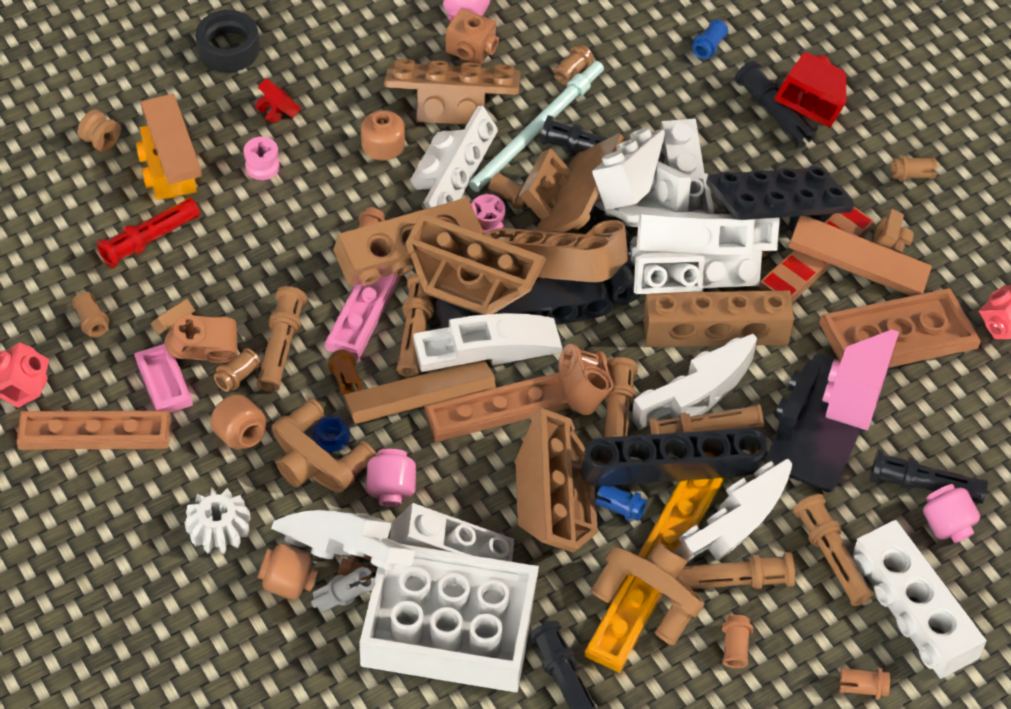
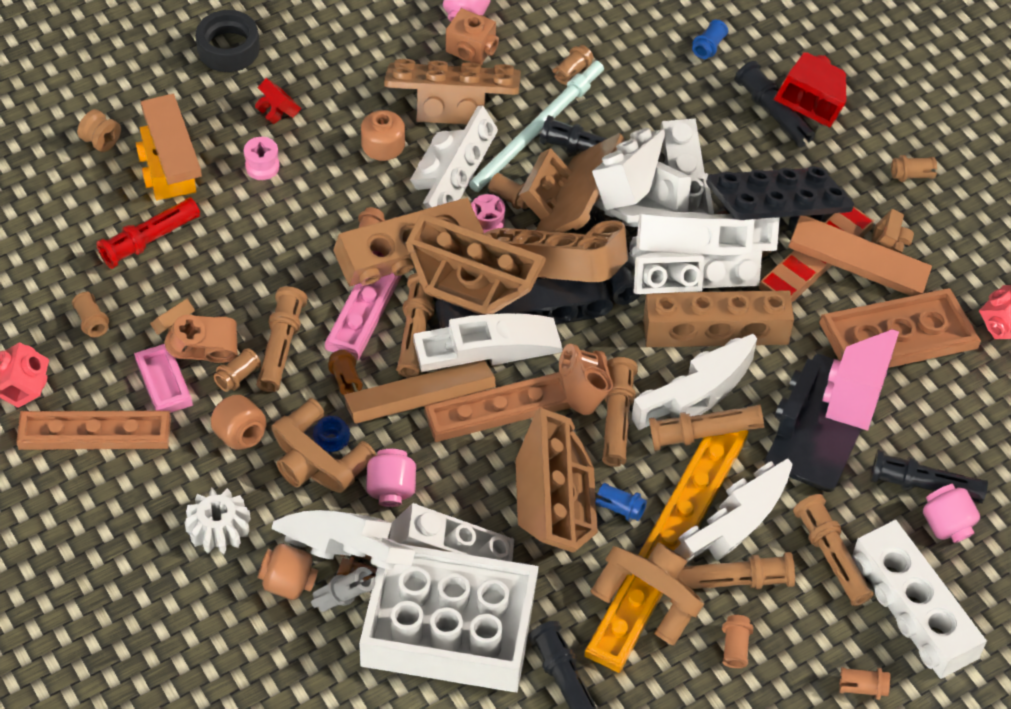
black beam [580,428,767,486] -> none

